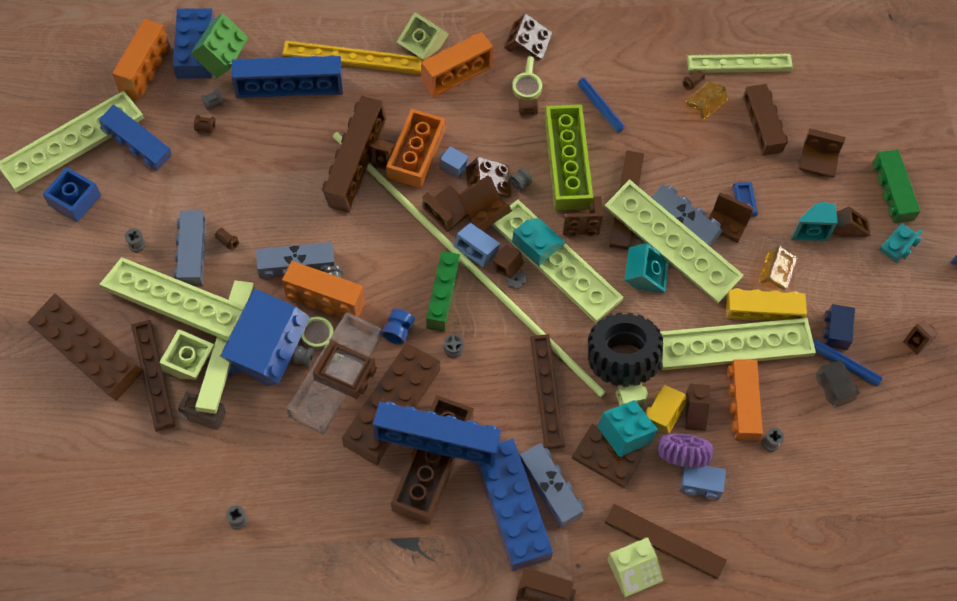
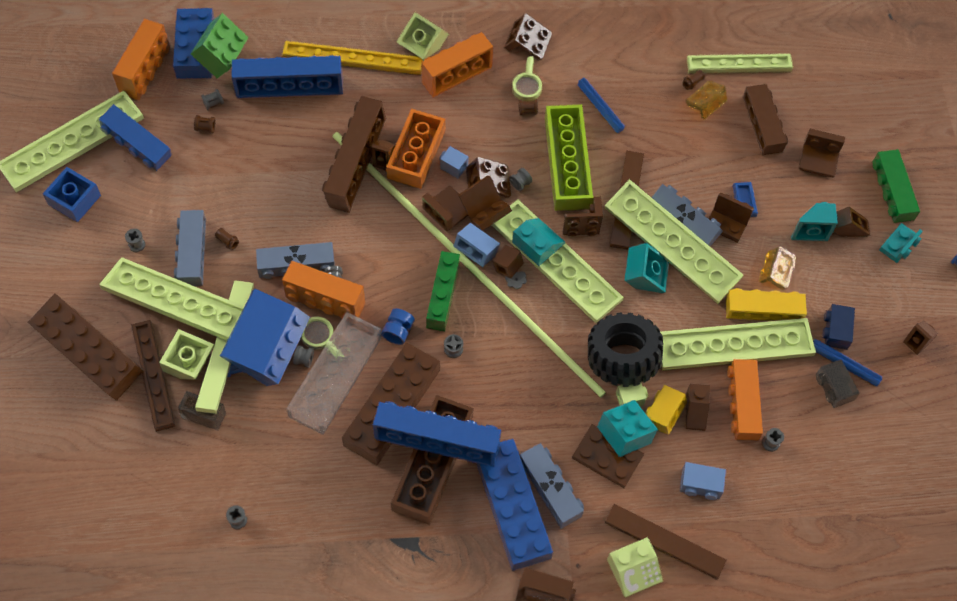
reddish brown window [313,338,377,400] -> none
reddish brown tile [530,334,565,450] -> none
medium lavender gear [658,433,713,468] -> none

